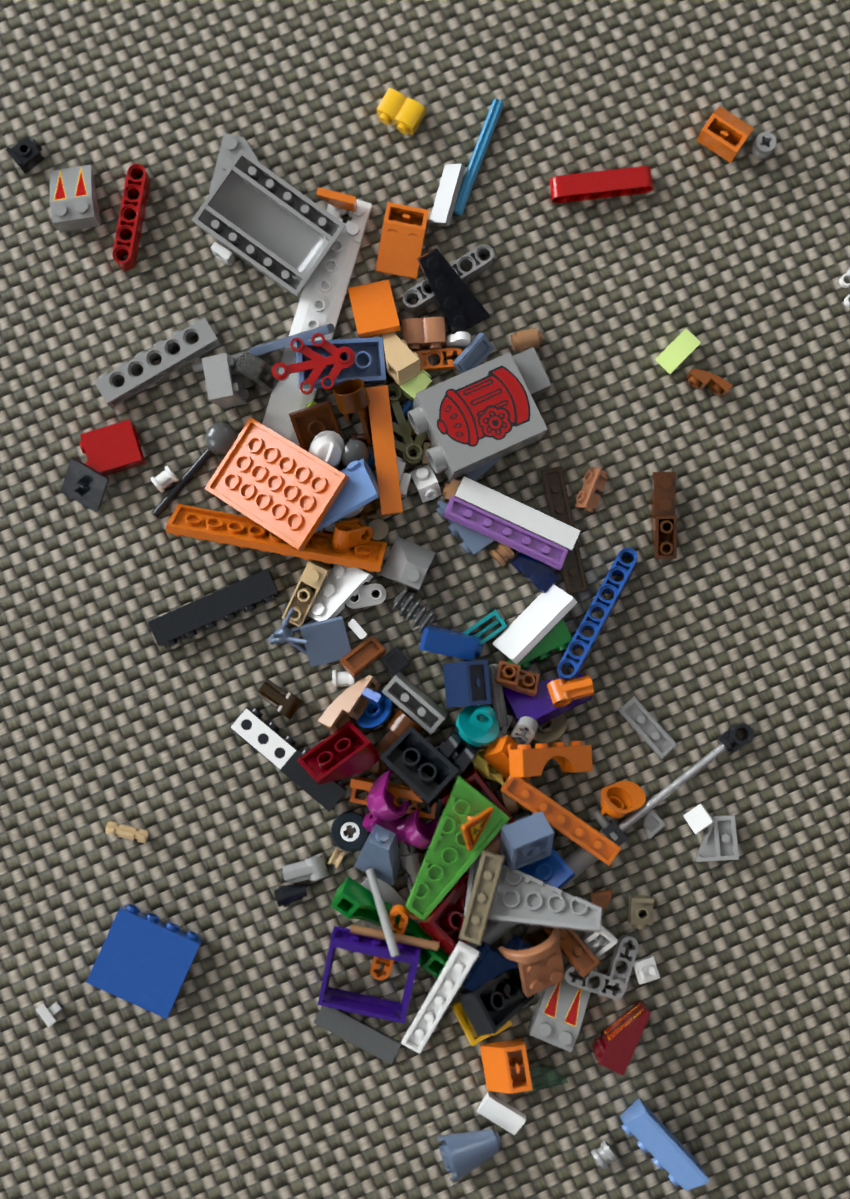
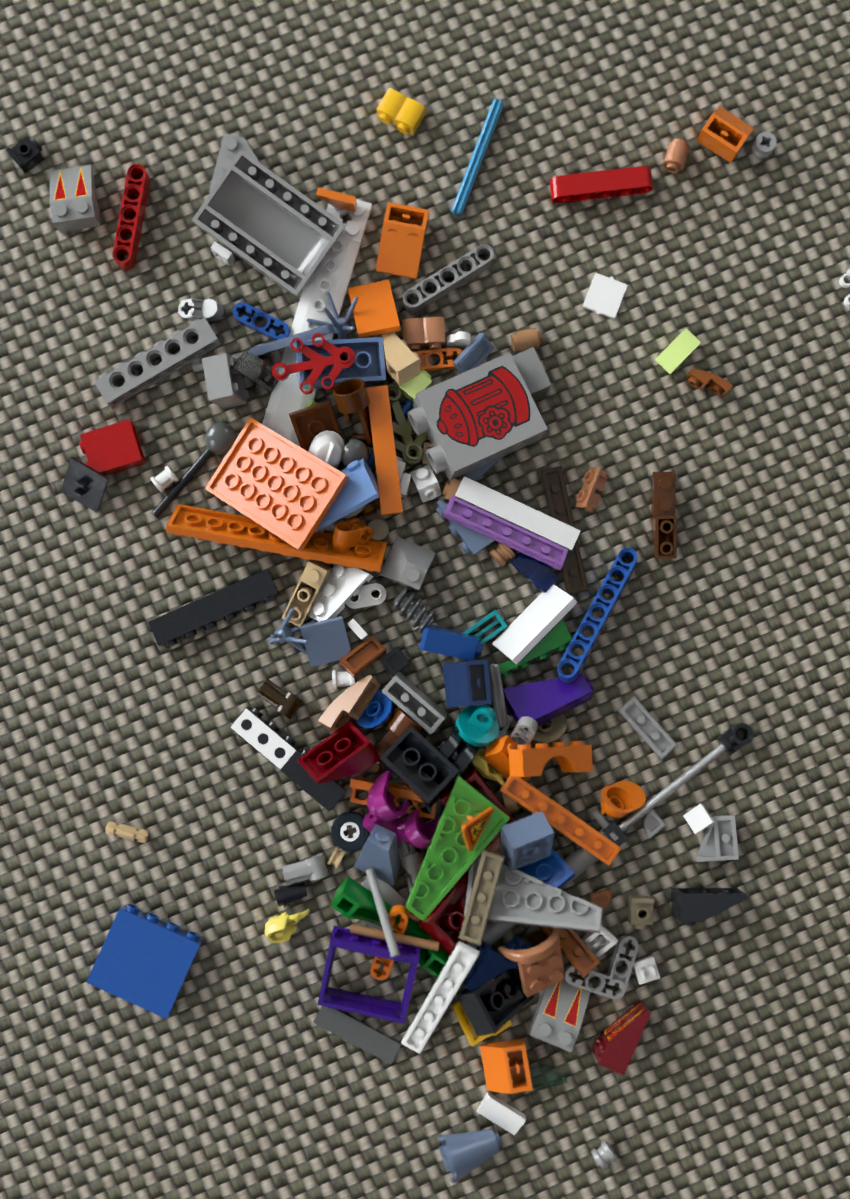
white tile [36,1001,62,1027] -> none
tile [361,688,384,706] -> none
black wing [417,248,491,334] -> none
tile [429,164,466,226] -> none
dark orange slope [495,660,540,697] -> none
orange piece [547,675,594,707] -> none
medium blue slope [620,1098,710,1191] -> none
none -> light grey piece [178,298,224,322]
none -> blue beam [233,302,290,341]
none -> light yellow piece [265,909,310,943]
none -> sand blue plant [307,292,358,339]
none -> white piece [582,272,628,319]
none -> nougat brick [663,139,689,173]
none -> black slope [671,888,747,926]

